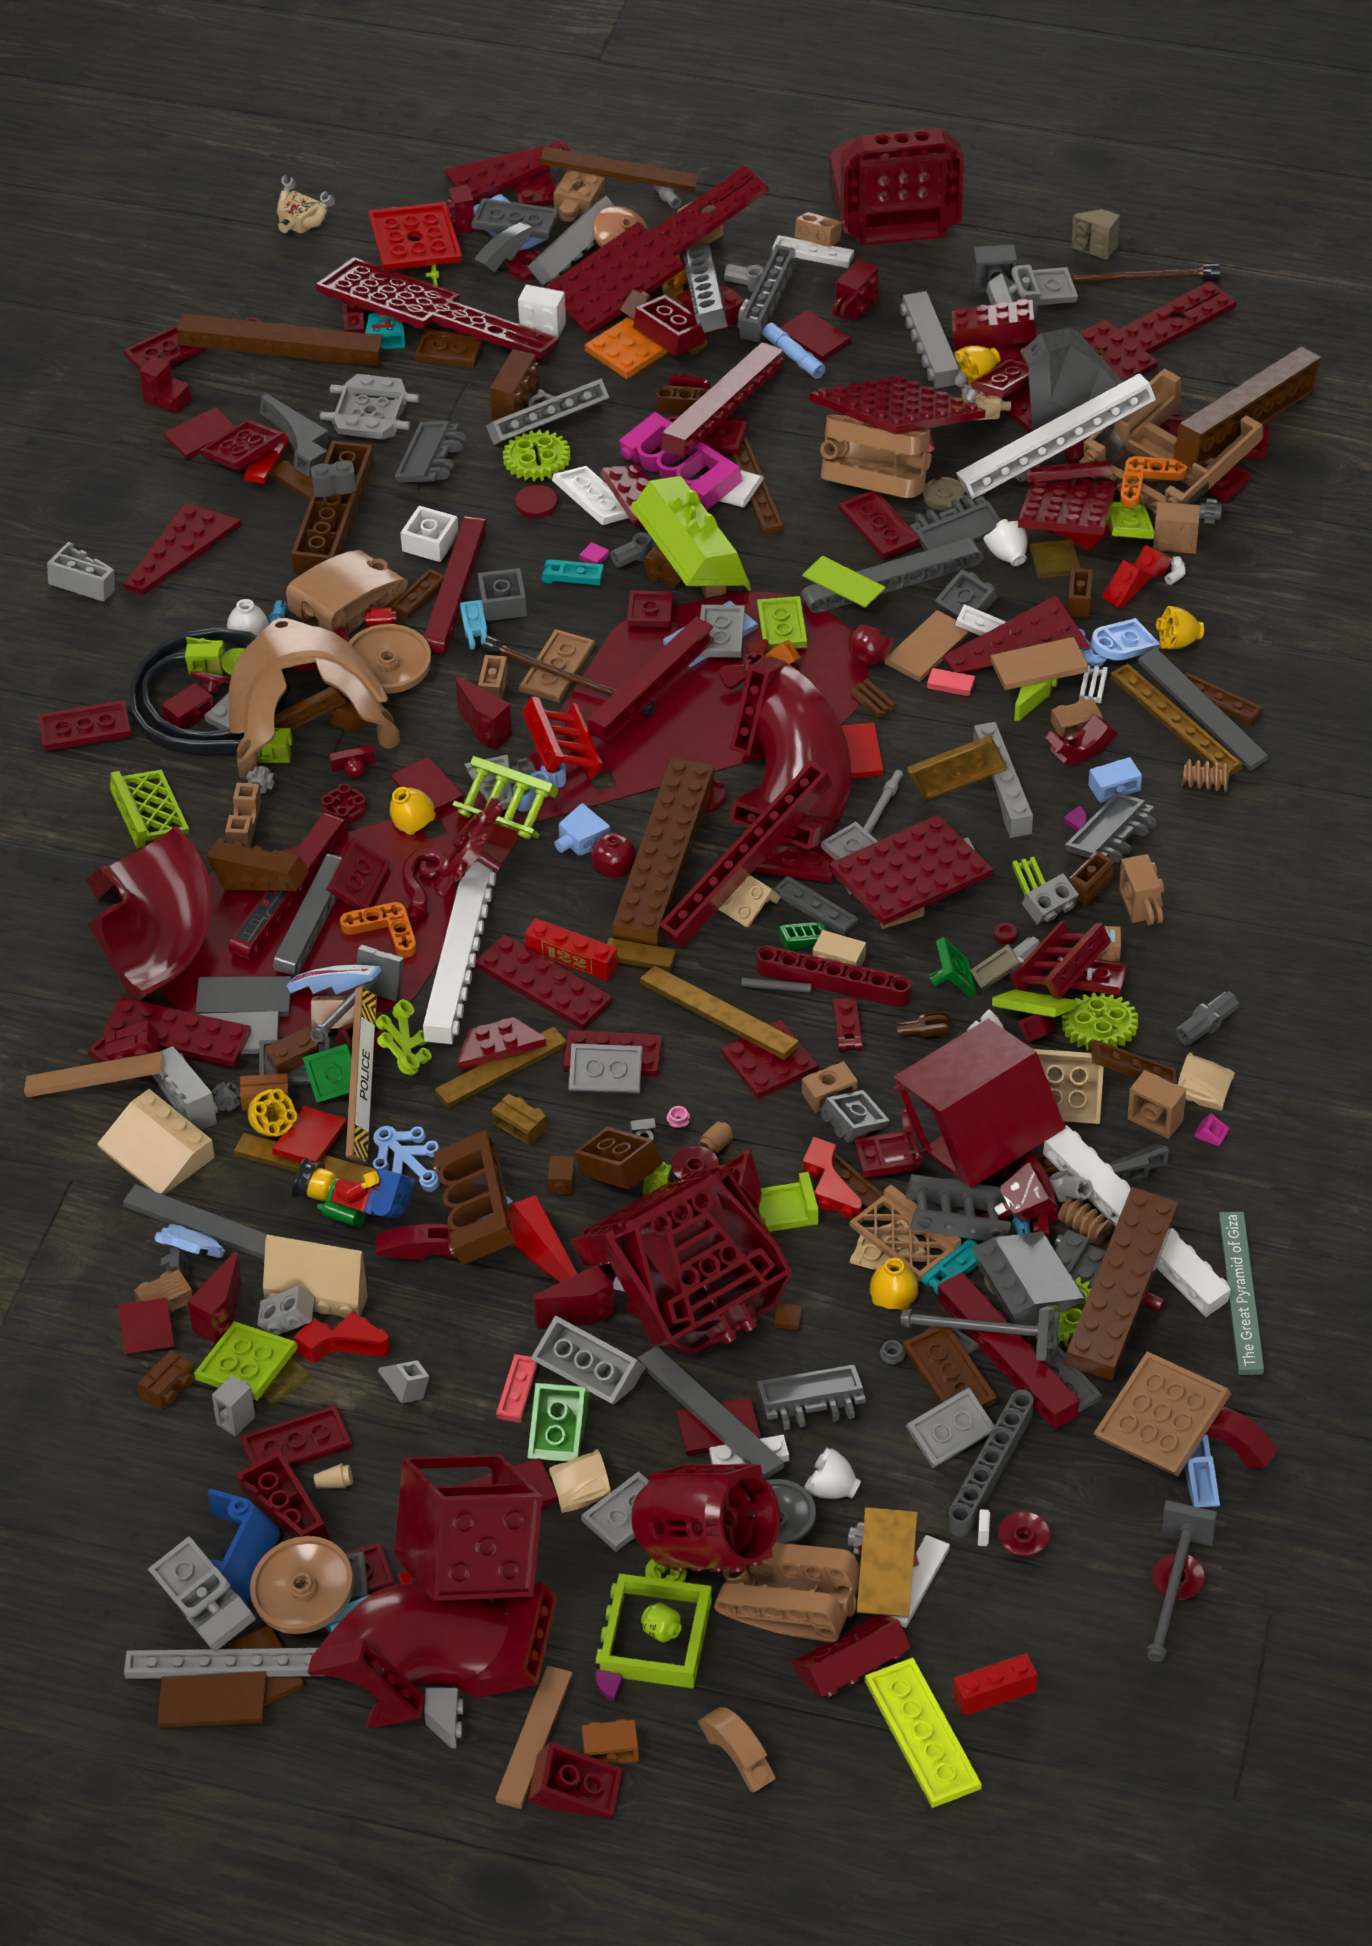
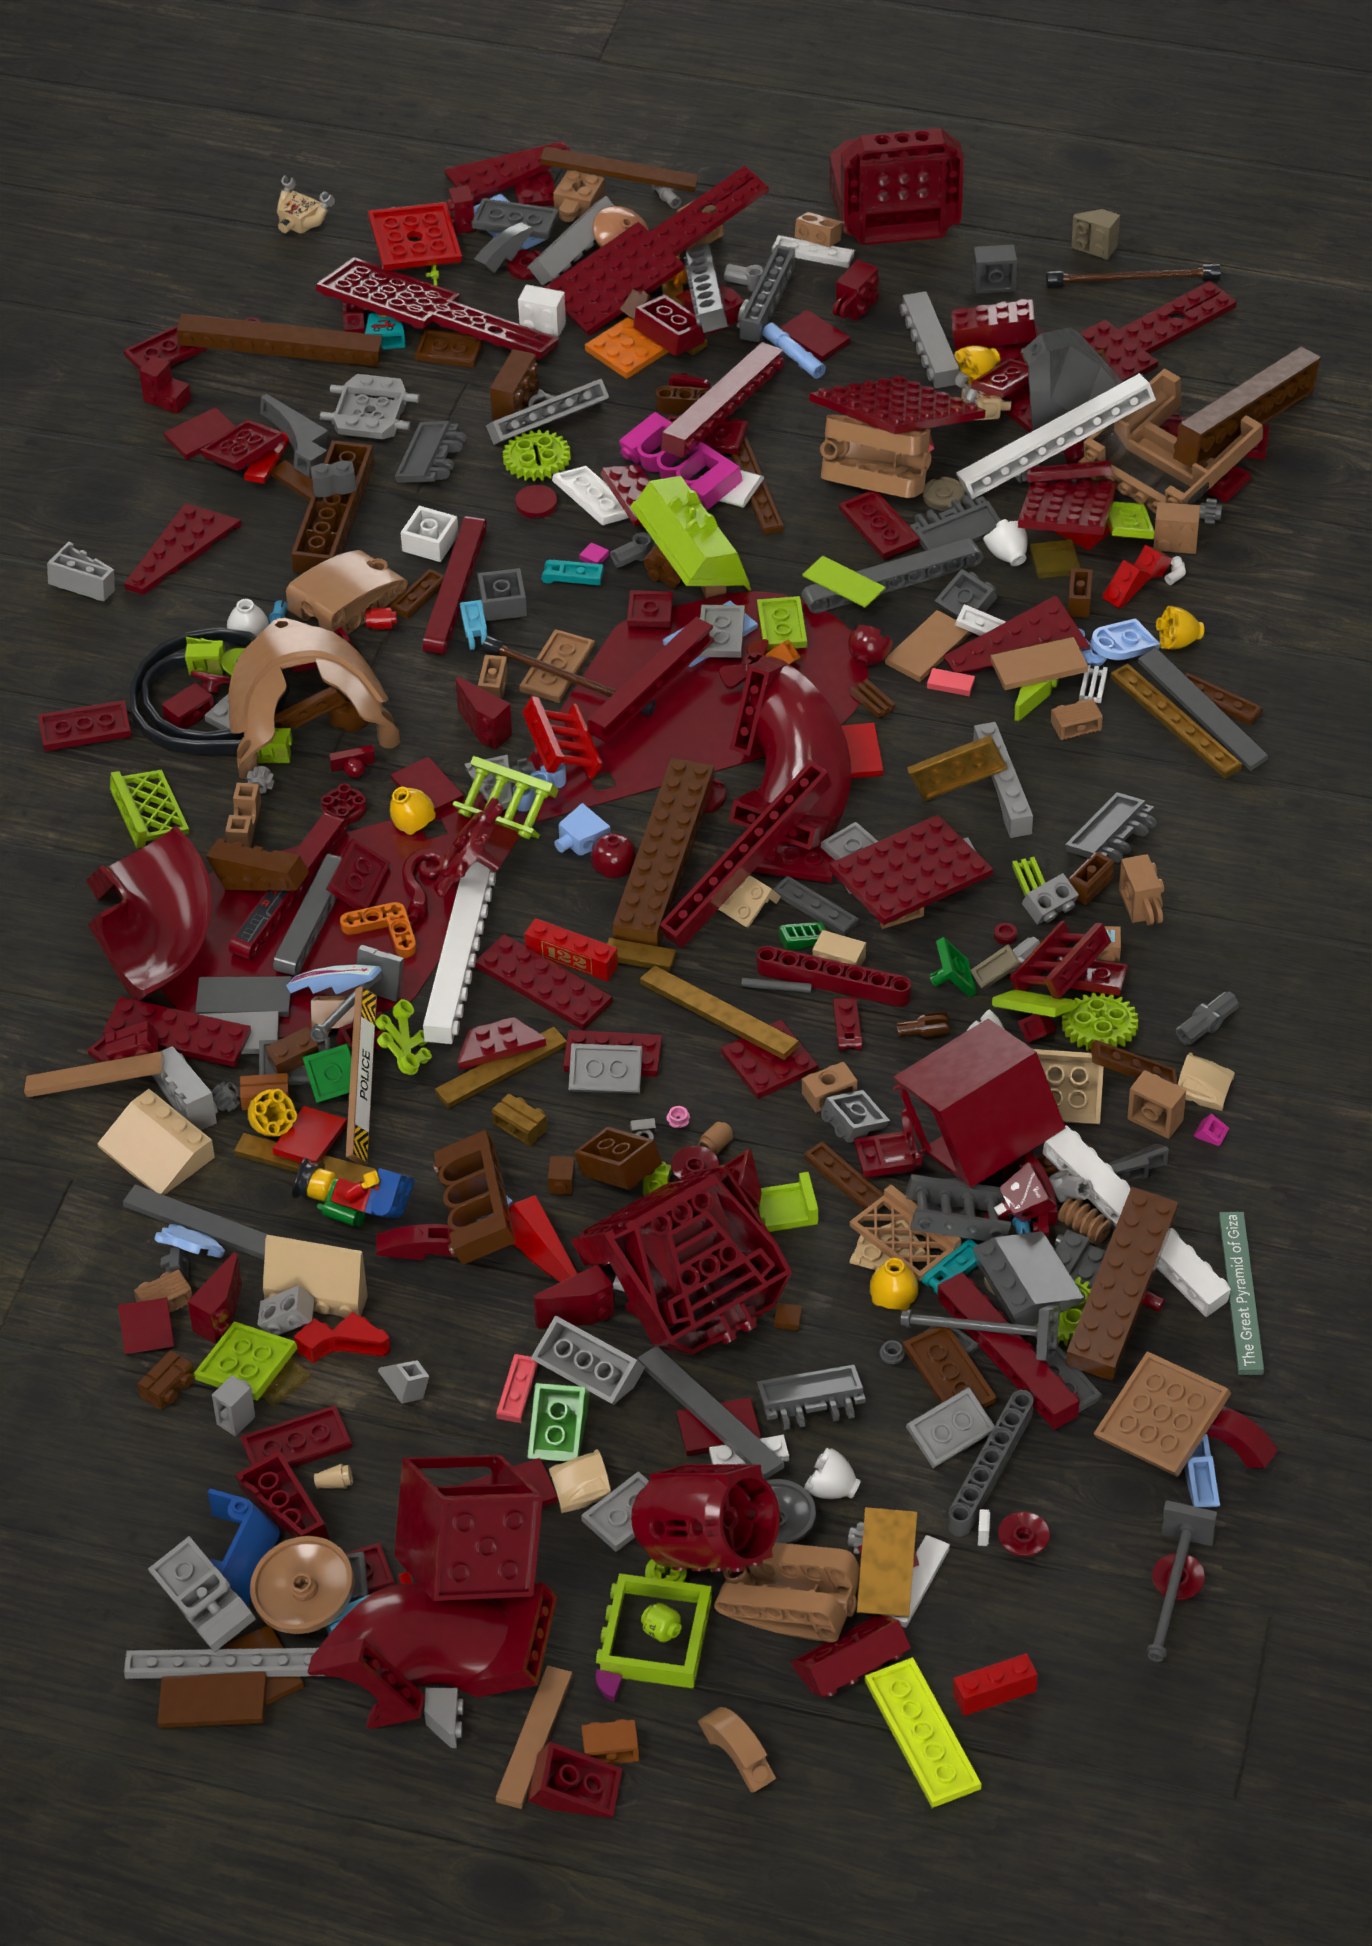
medium nougat dish [348,624,431,694] -> none
light blue plant [373,1126,440,1192] -> none
arch [803,1137,862,1219] -> none
light grey bar [864,770,903,834] -> none
light grey piece [986,265,1078,315] -> none
dark red arch [1045,714,1119,765] -> none
magenta tile [1063,806,1086,832] -> none
light blue brick [1089,757,1142,803] -> none
orange beam [1121,456,1187,508] -> none
medium nougat piece [1182,759,1229,792] -> none

